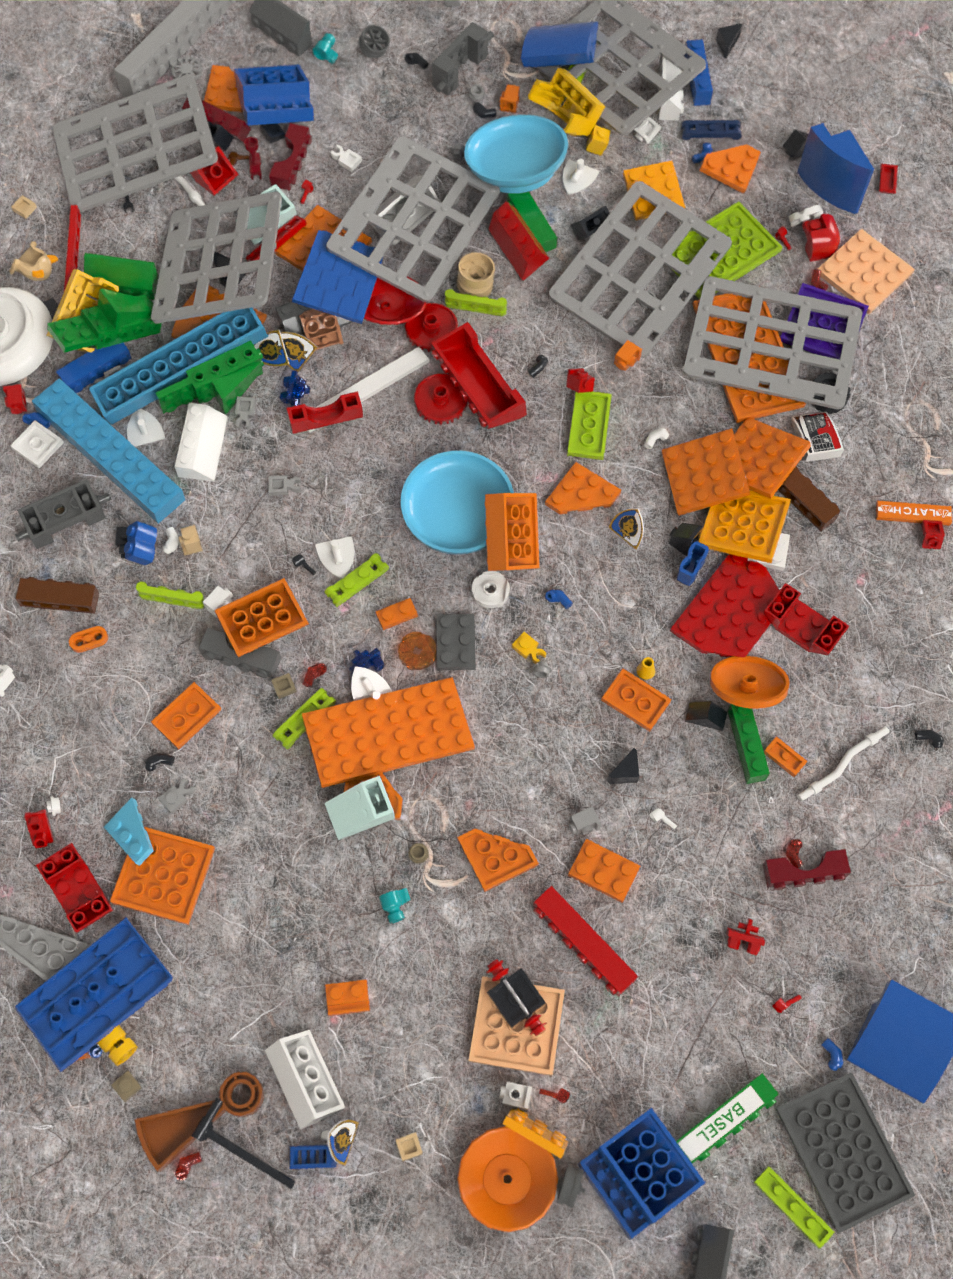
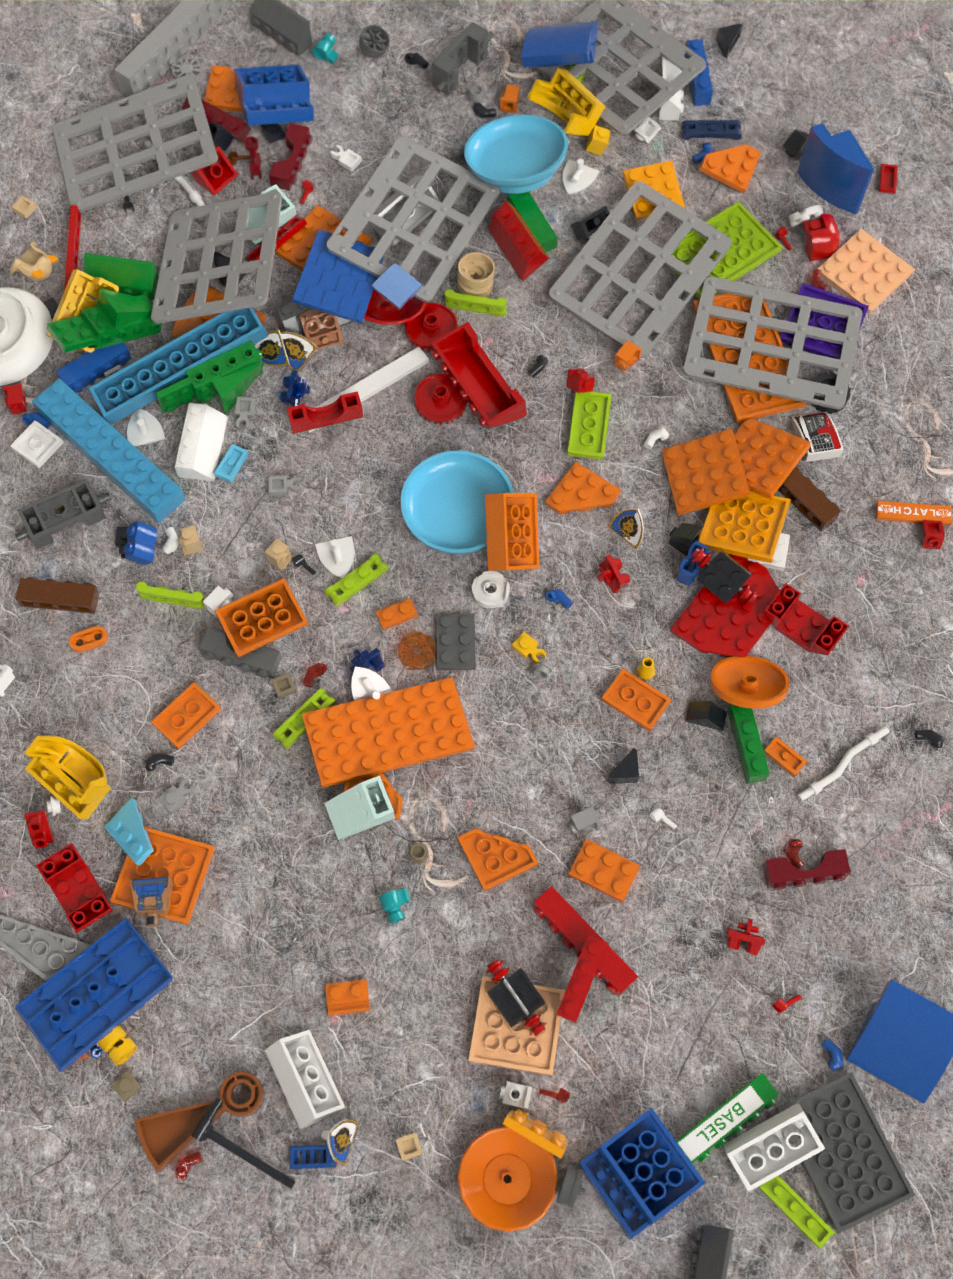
none -> yellow piece [25,735,111,820]
none -> torso [130,877,173,927]
none -> medium azure plate [214,444,249,483]
none -> tan brick [265,538,293,571]
none -> medium blue slope [372,263,422,310]
none -> red arch [556,935,608,1024]
none -> red hips [597,555,631,594]
none -> black plate [691,547,757,605]
none -> white slope [723,1102,825,1192]

